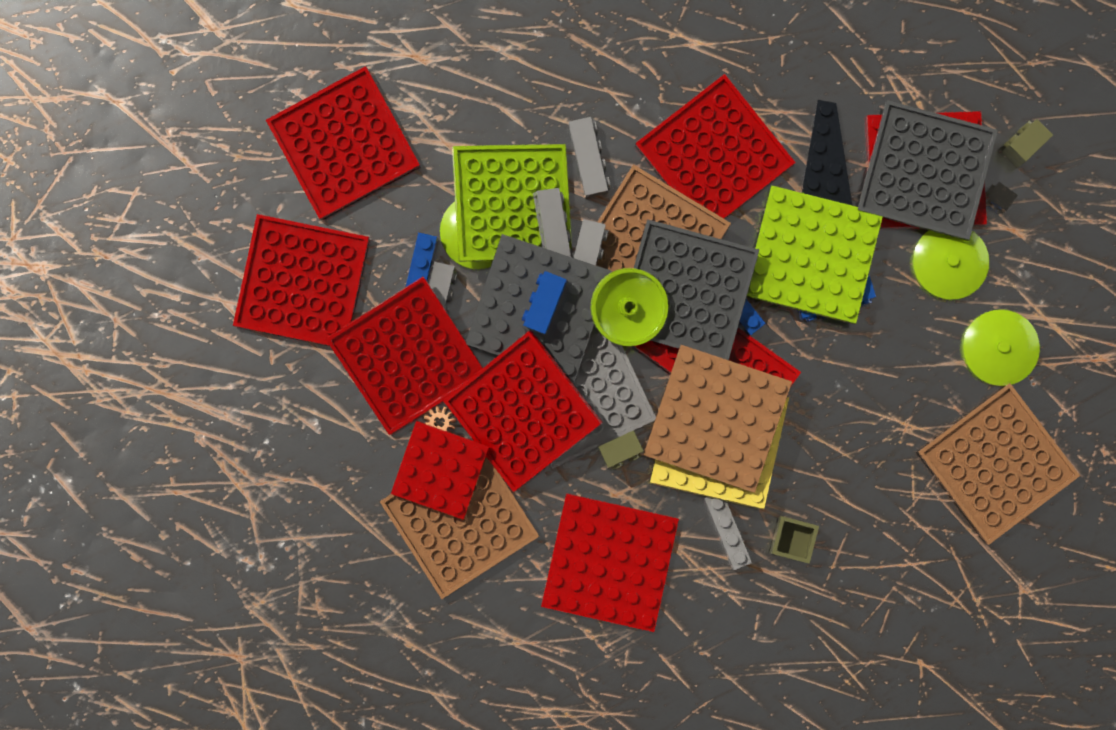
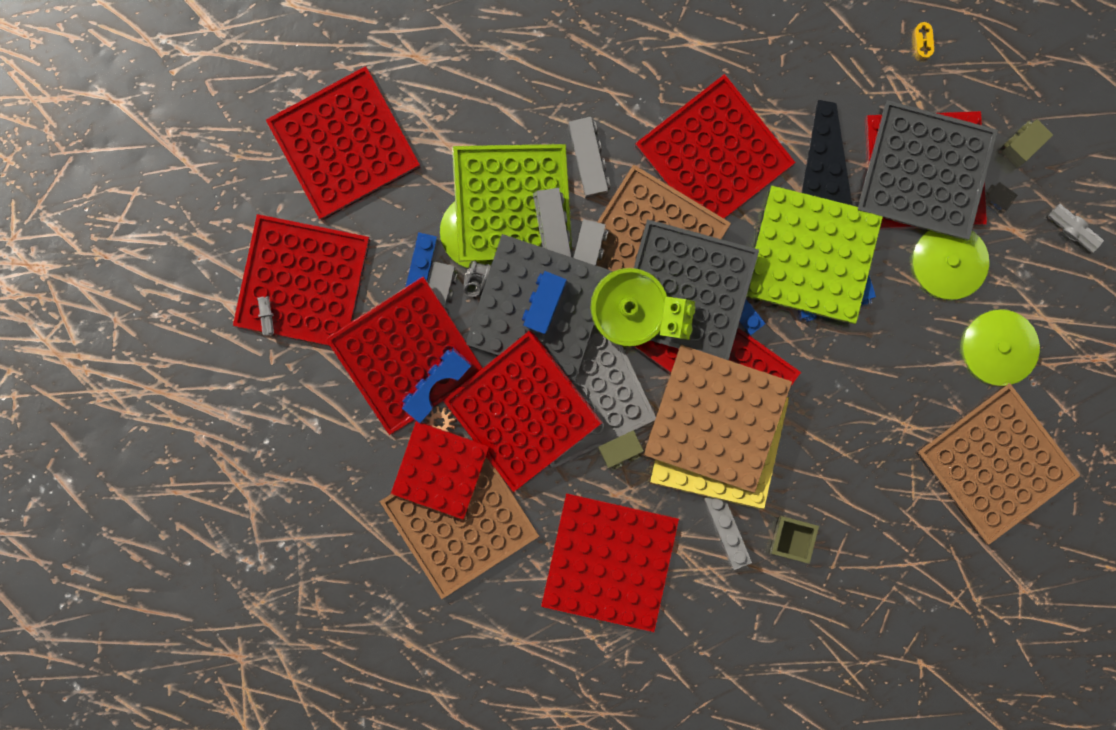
none -> light grey axle [257,296,274,336]
none -> blue arch [402,348,471,423]
none -> light grey piece [463,261,491,297]
none -> lime brick [660,297,695,340]
none -> yellow beam [914,22,934,60]
none -> light grey piece [1048,203,1104,253]

